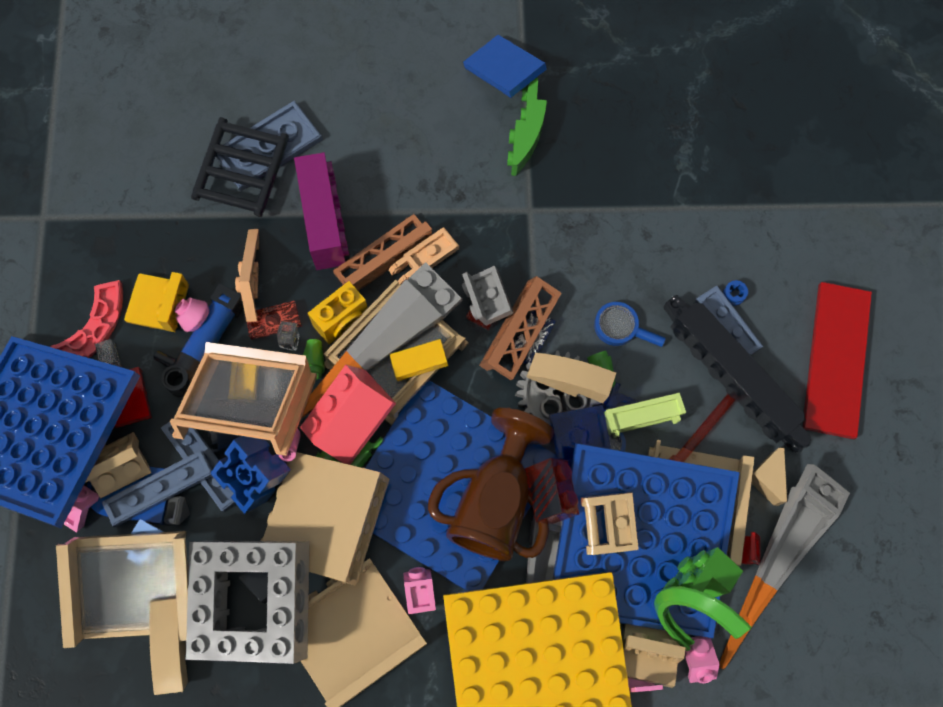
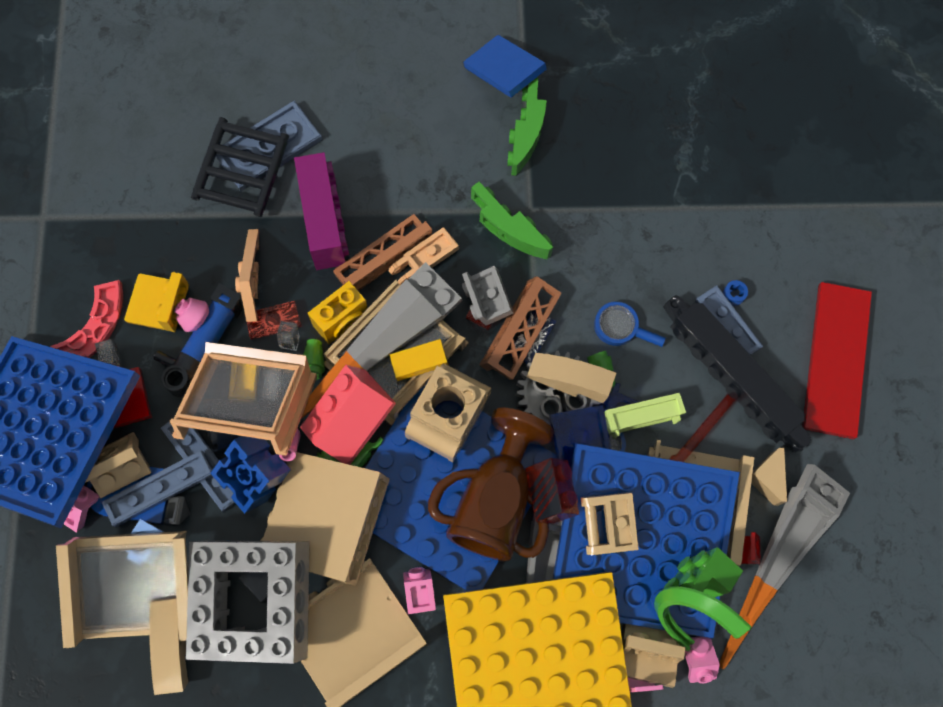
none -> tan piece [405,363,492,462]
none -> bright green slope [471,182,553,259]

